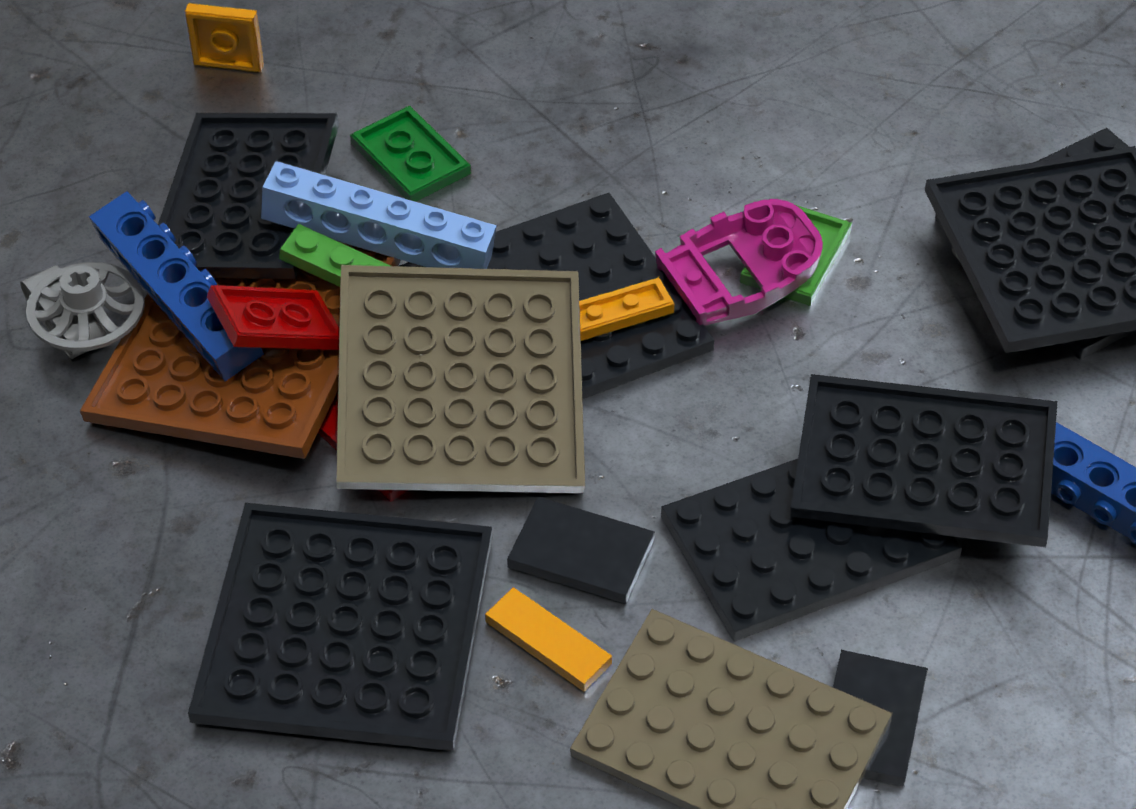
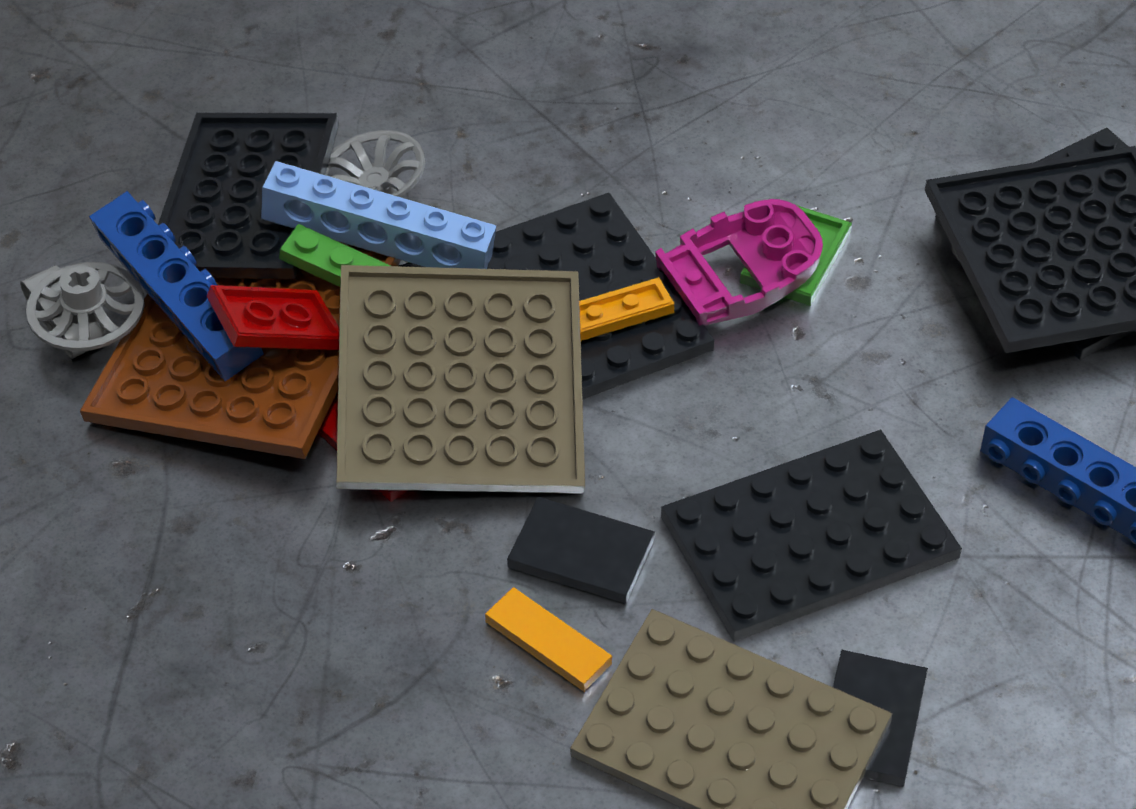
light orange tile [185,3,264,72] -> none
black plate [188,502,493,751] -> none
green tile [350,105,471,202] -> none
black plate [790,374,1058,547] -> none
none -> light grey wheel [325,130,426,197]

